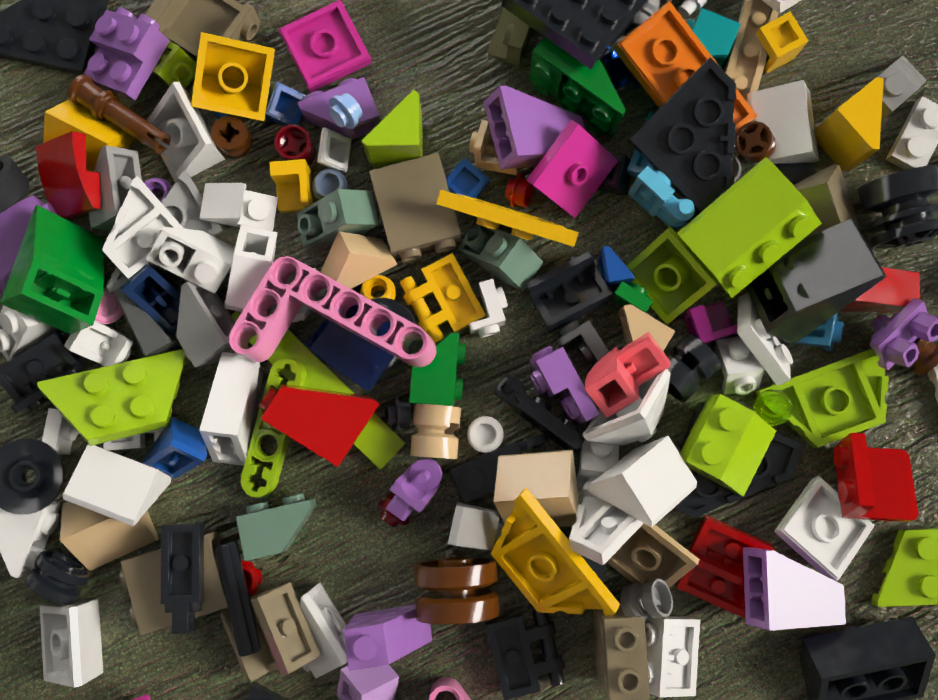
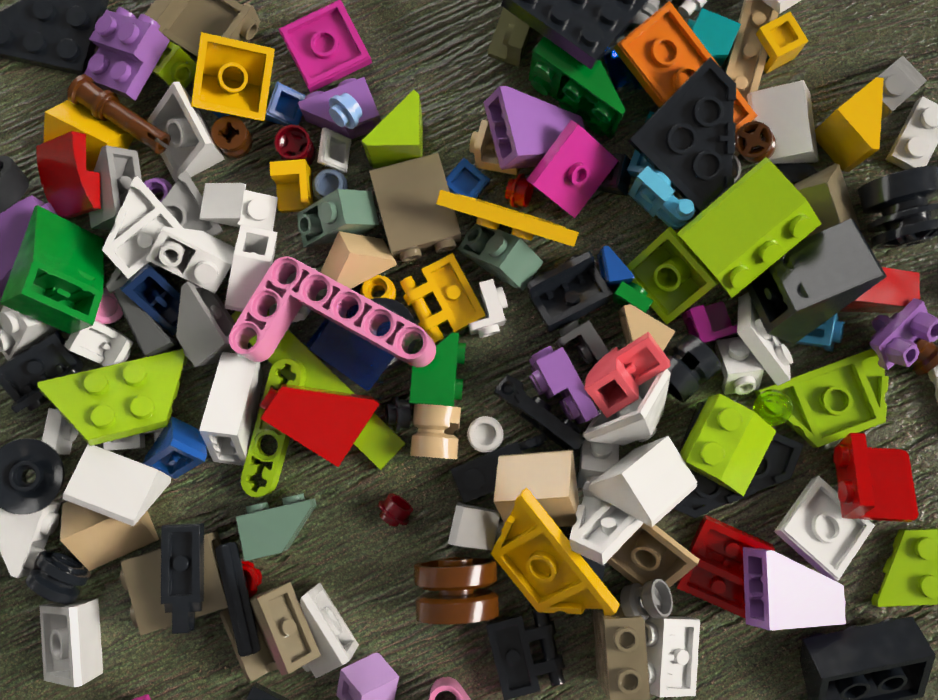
medium lavender slope [343,604,433,671] -> none
medium lavender hips [386,458,442,521] -> none

